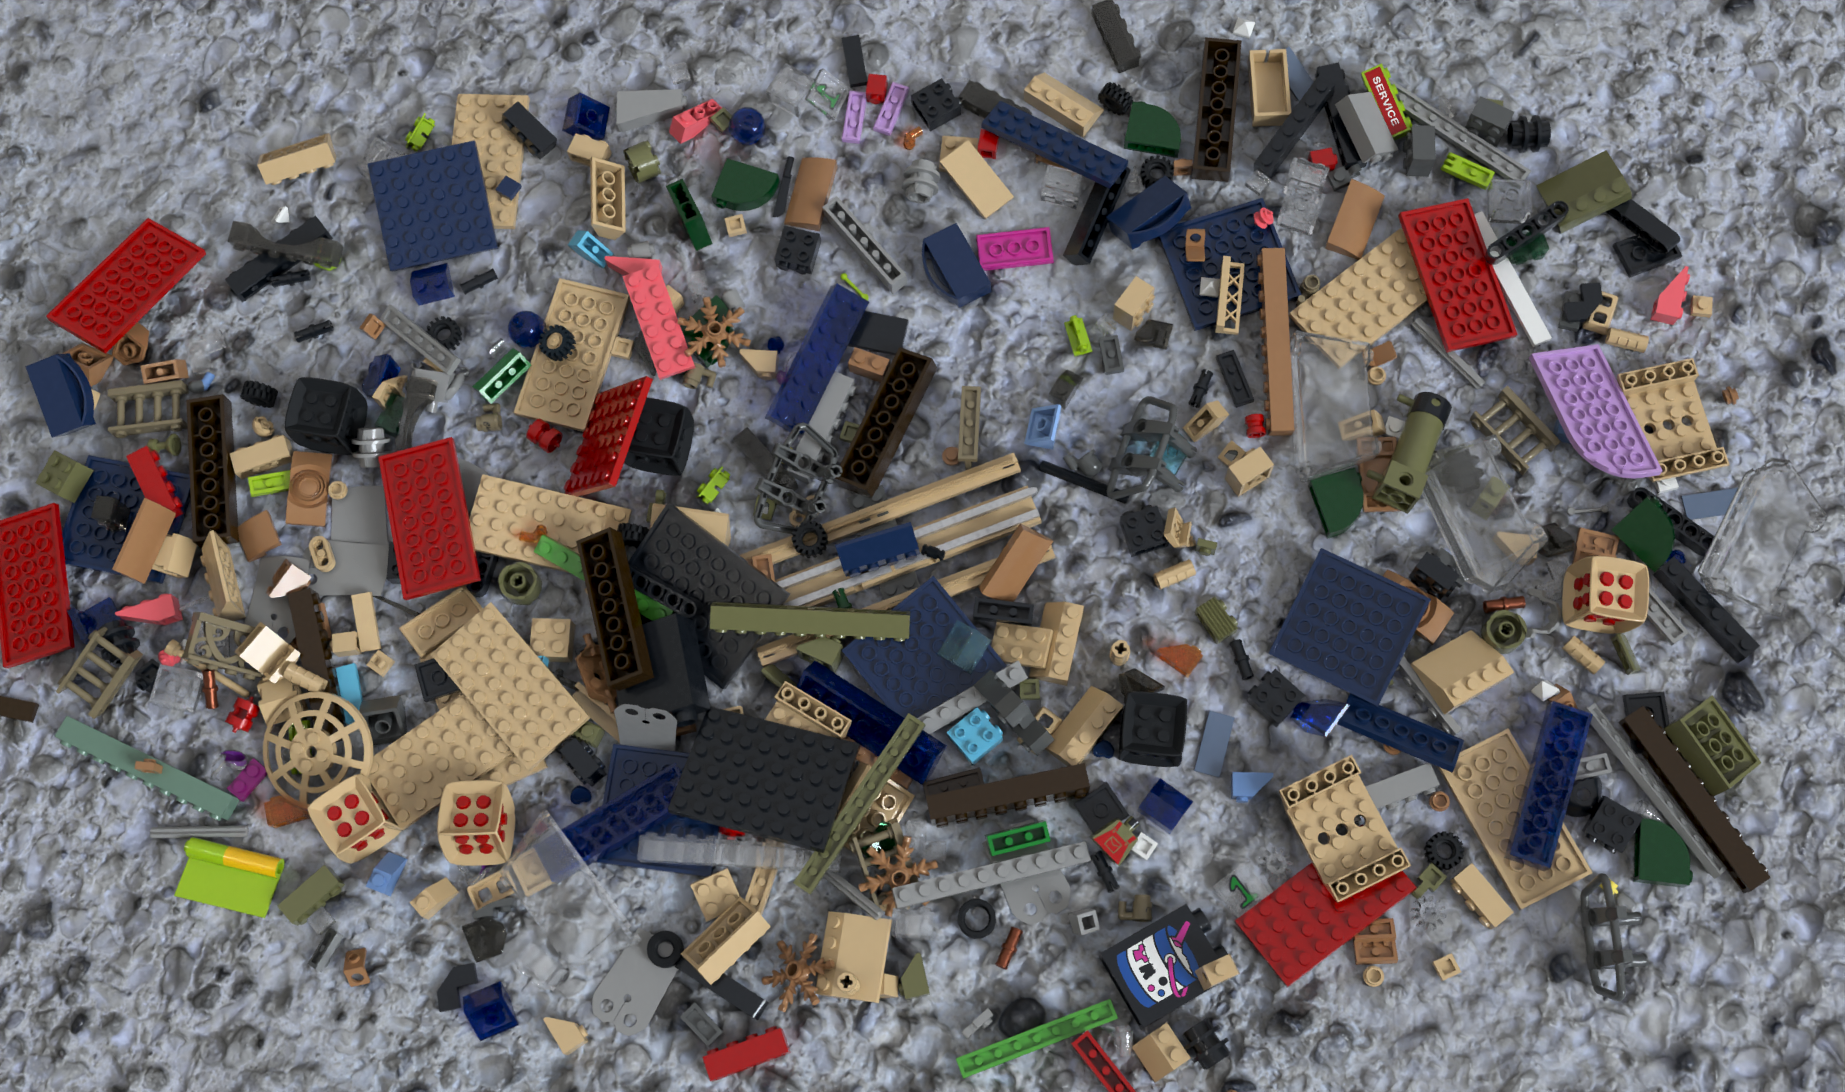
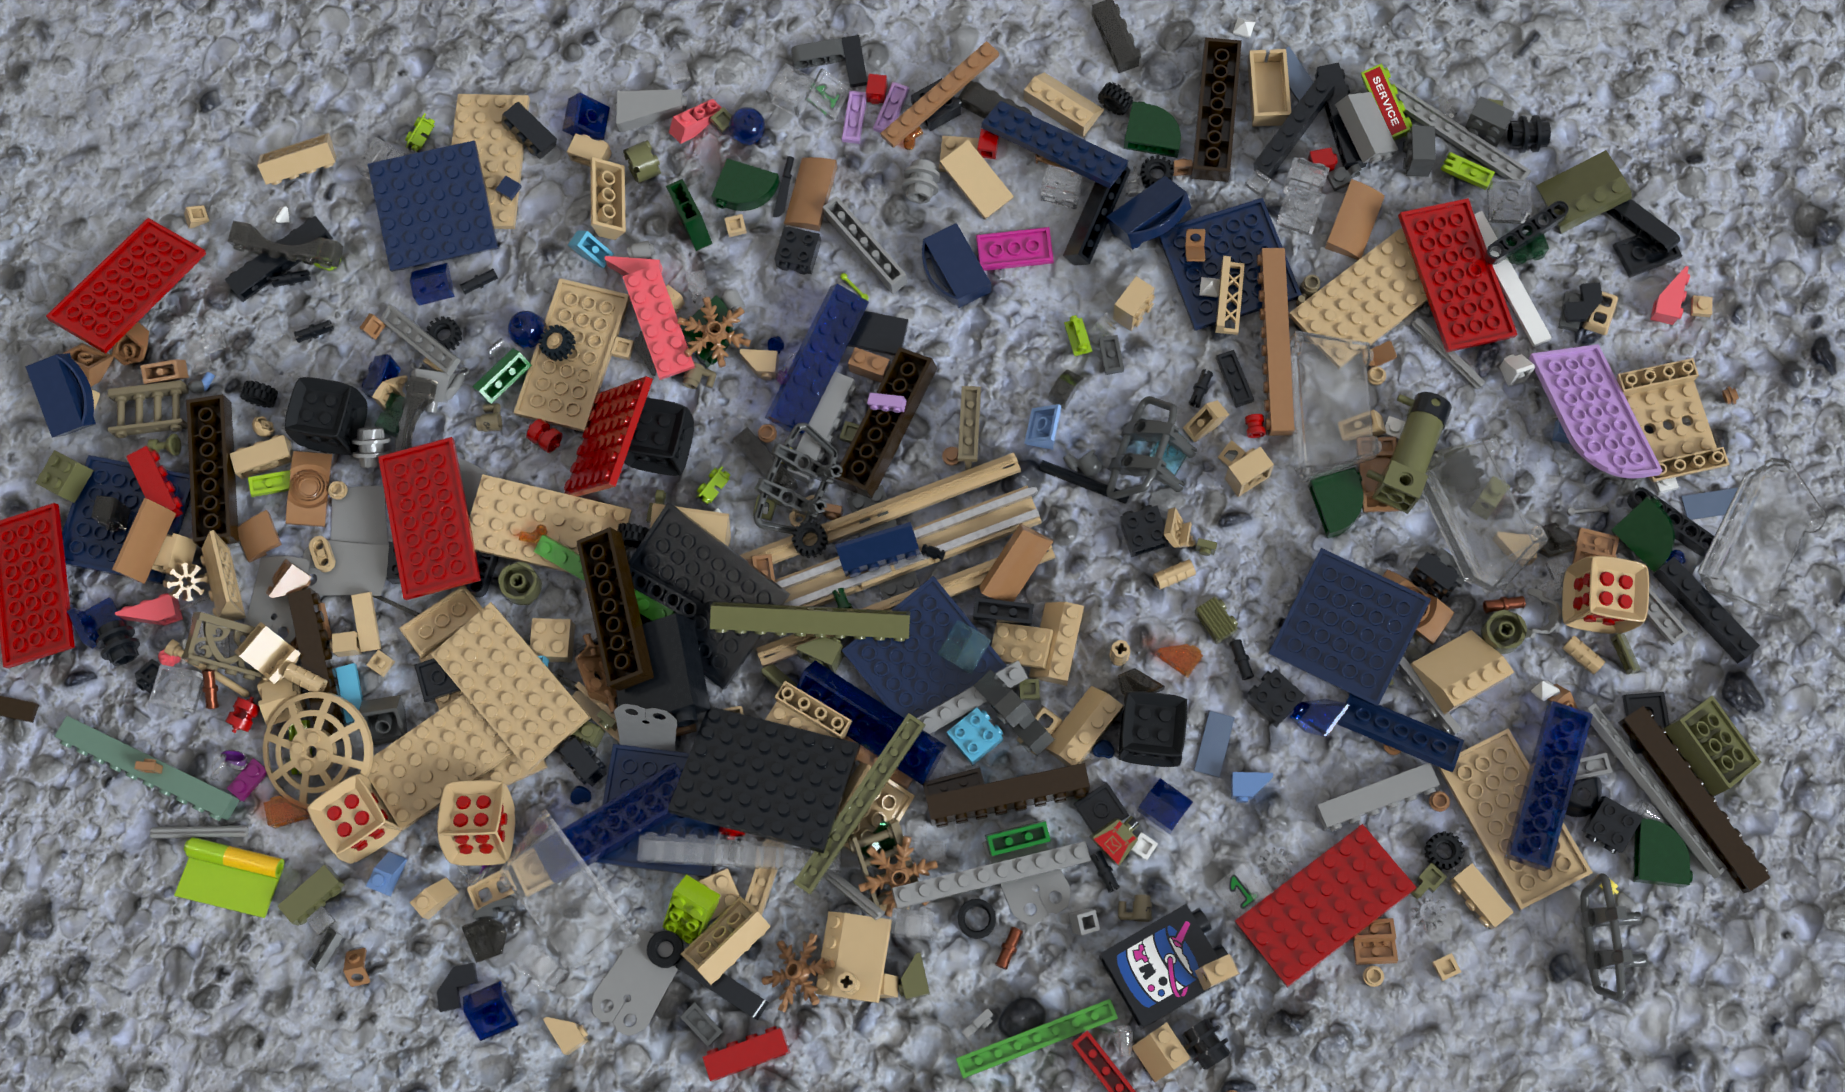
dark tan fence [56,627,143,719] -> none
clear smoke slope [1134,319,1173,350] -> none
coral wheel [1254,208,1274,229] -> none
tan slope [1279,755,1411,903] -> none
dark tan fence [1469,385,1561,475] -> none
tan axle [1605,327,1649,353] -> none
none -> tan gear [163,562,207,601]
none -> tan slope [184,205,209,229]
none -> olive plate [597,710,617,731]
none -> lime slope [662,874,721,944]
none -> medium nougat plate [758,424,777,443]
none -> dark grey beam [791,38,845,69]
none -> medium nougat plate [822,503,843,520]
none -> lavender piece [867,393,907,413]
none -> medium nougat plate [880,41,999,148]
none -> white slope [1500,354,1535,387]

